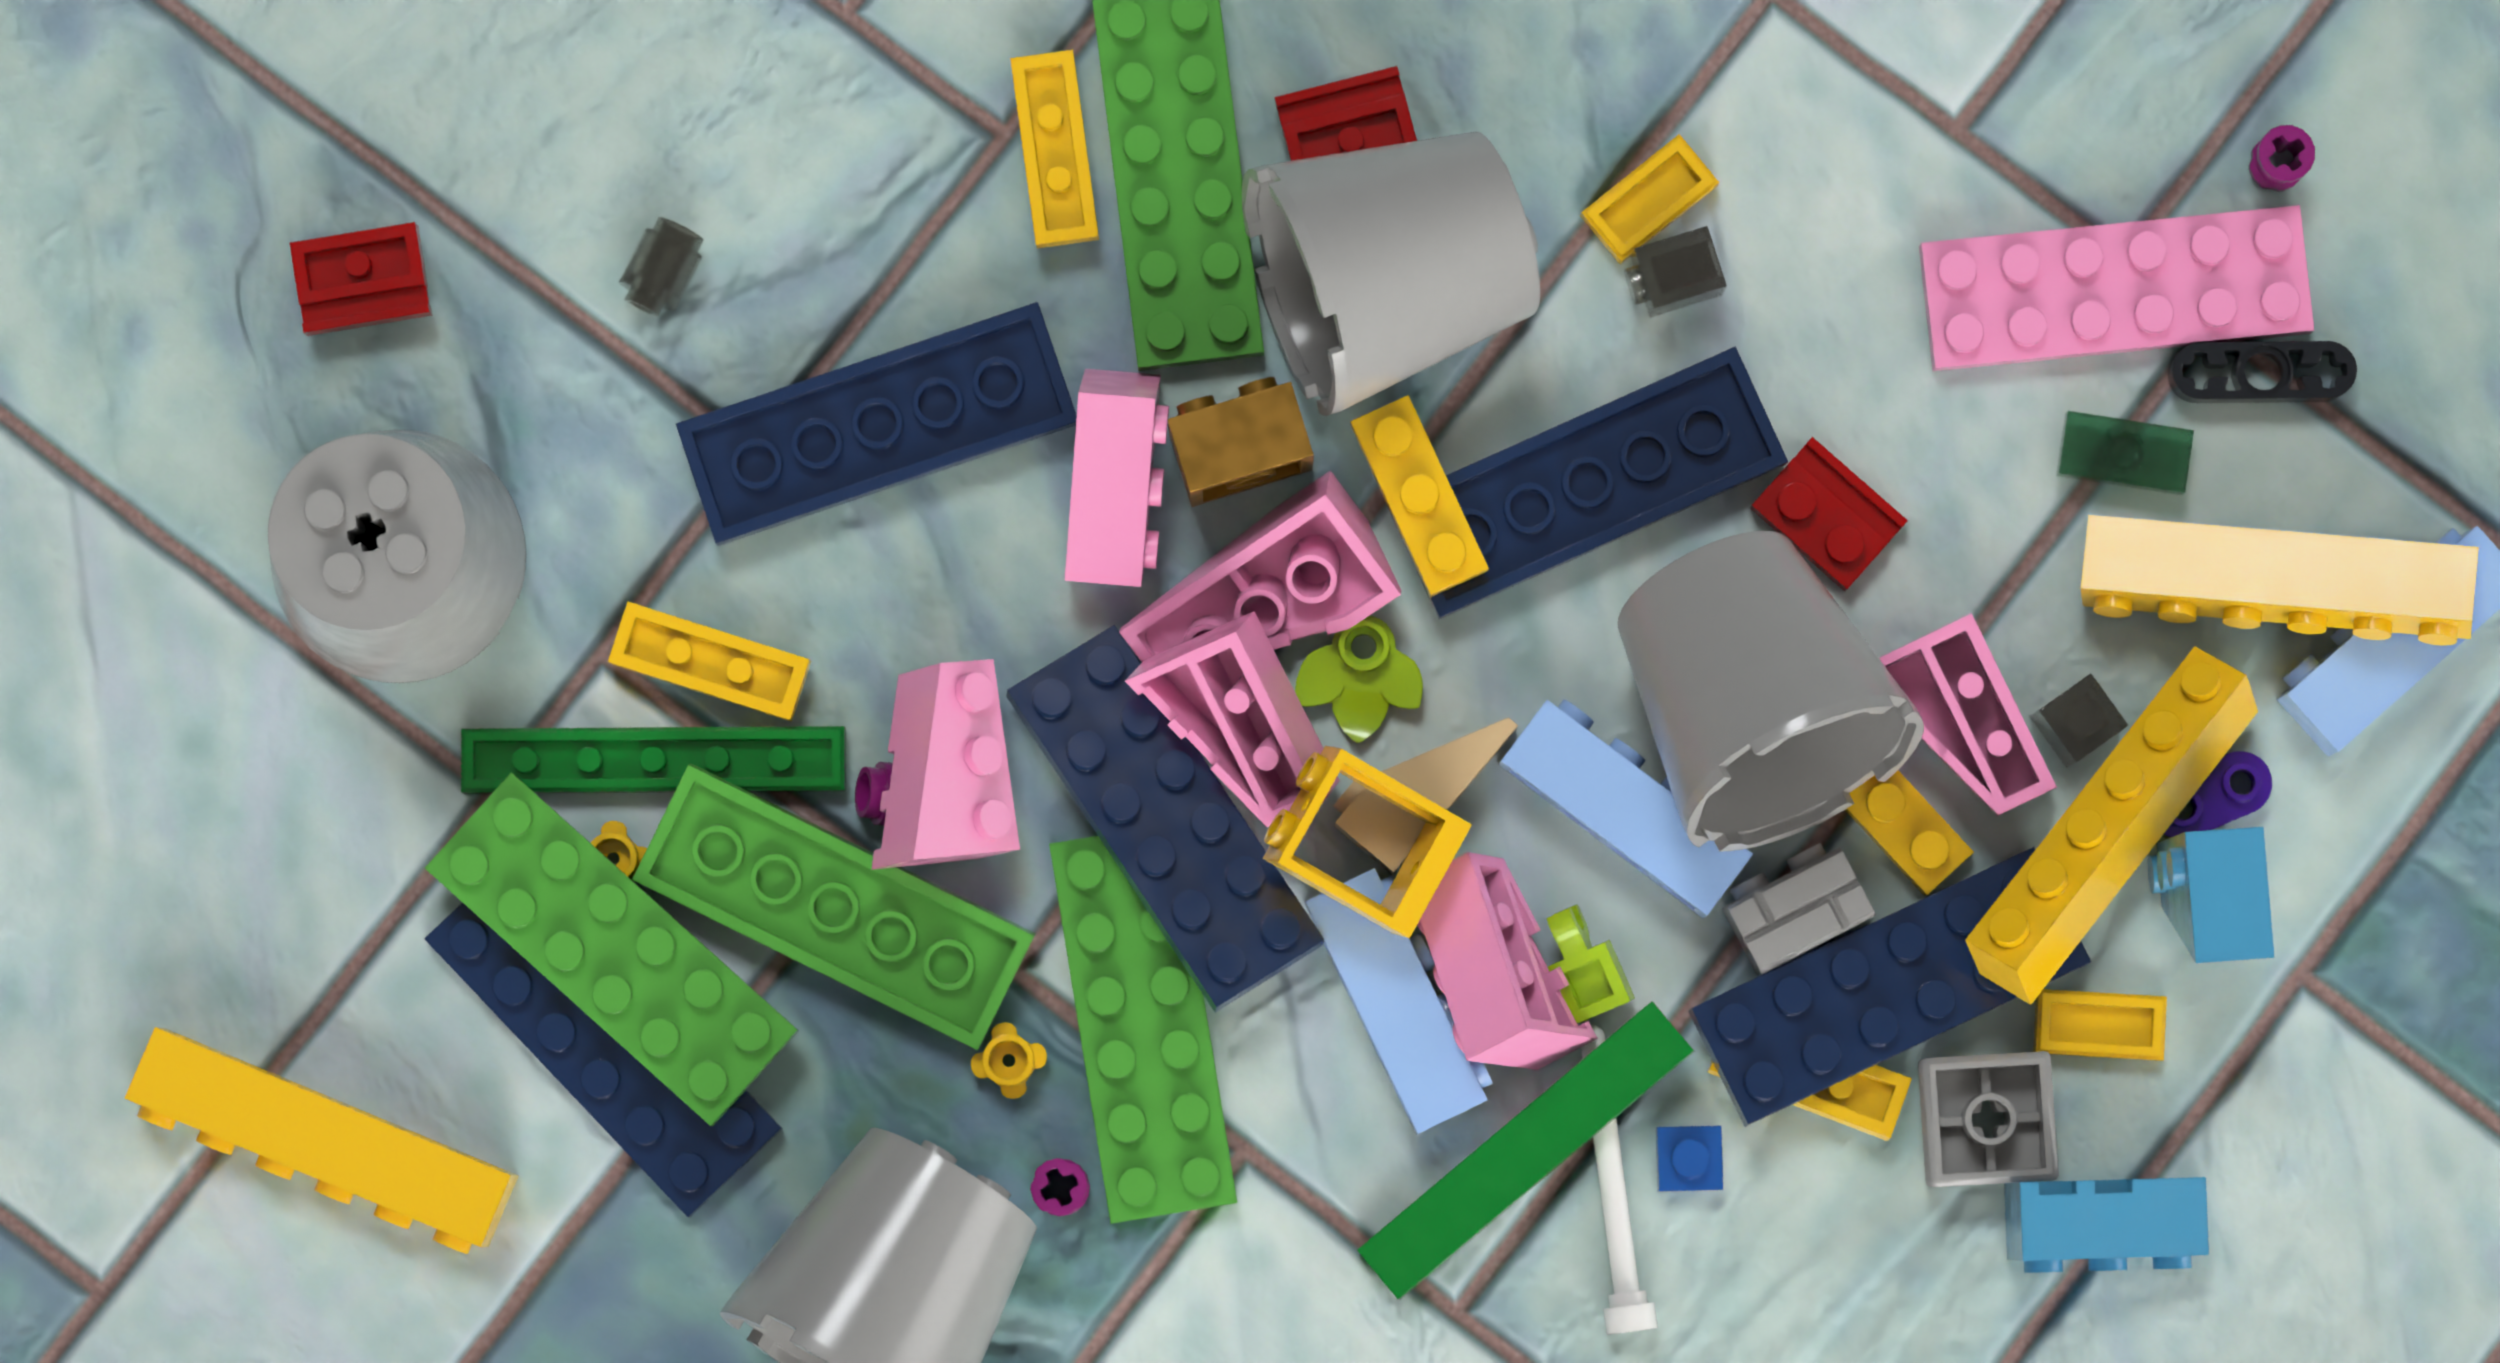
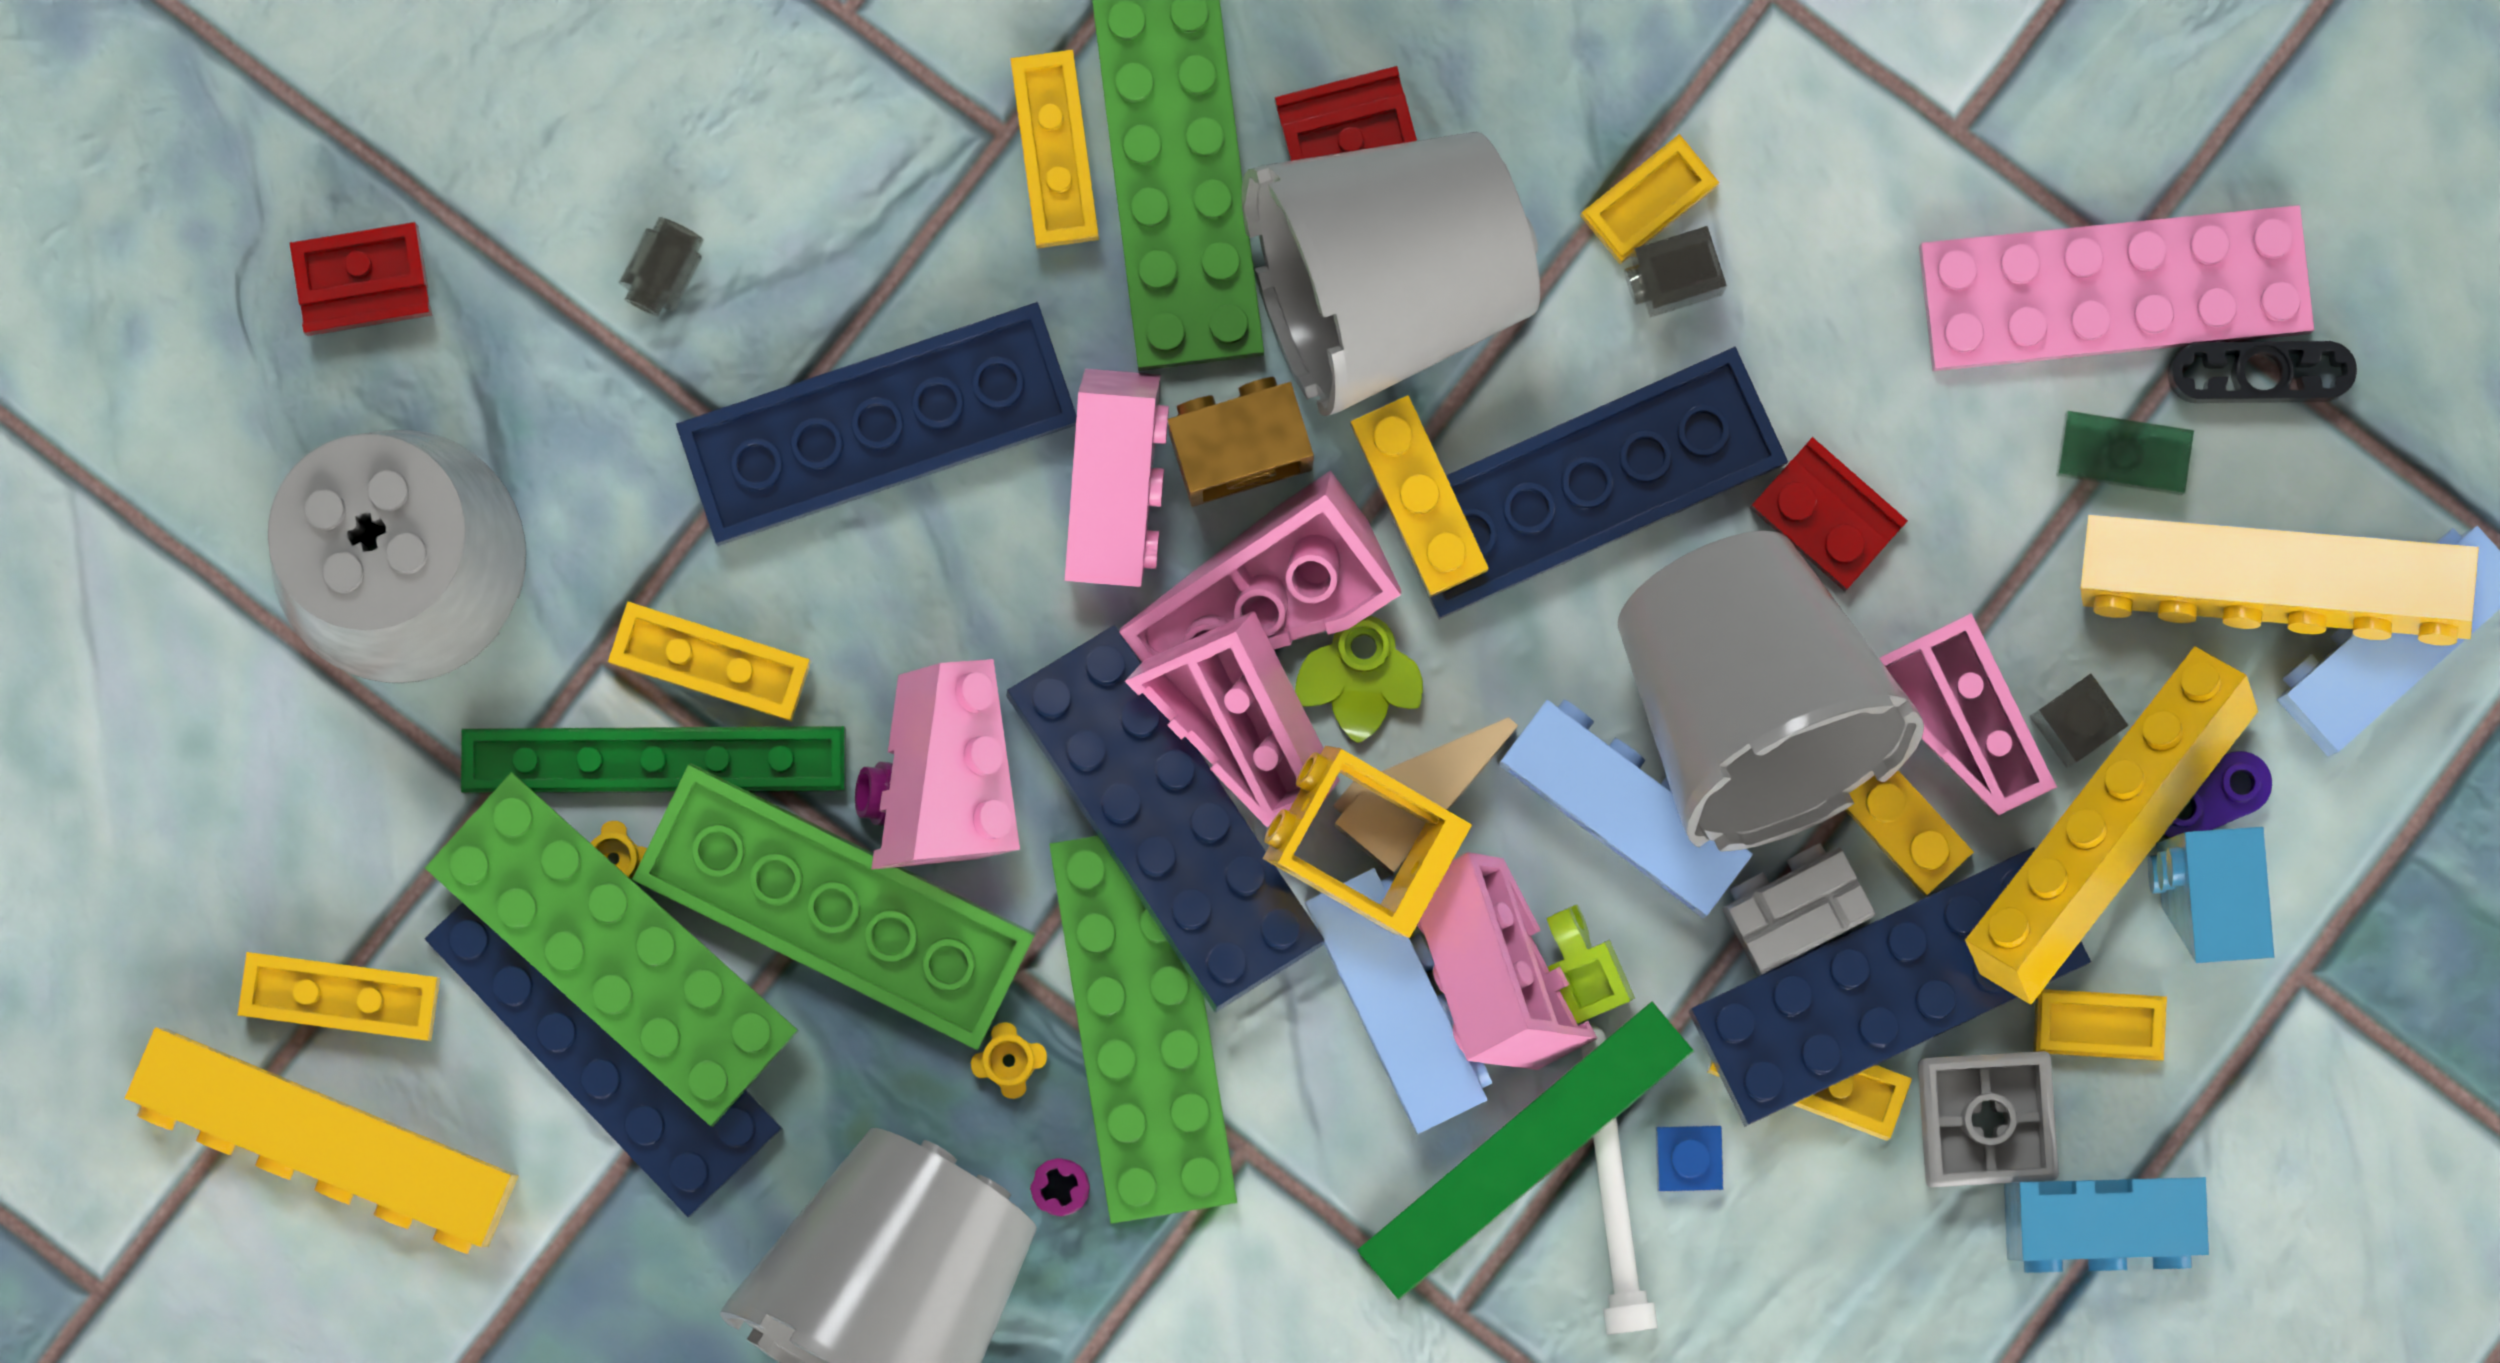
magenta bush [2248,125,2315,192] -> none
none -> yellow plate [237,952,440,1041]

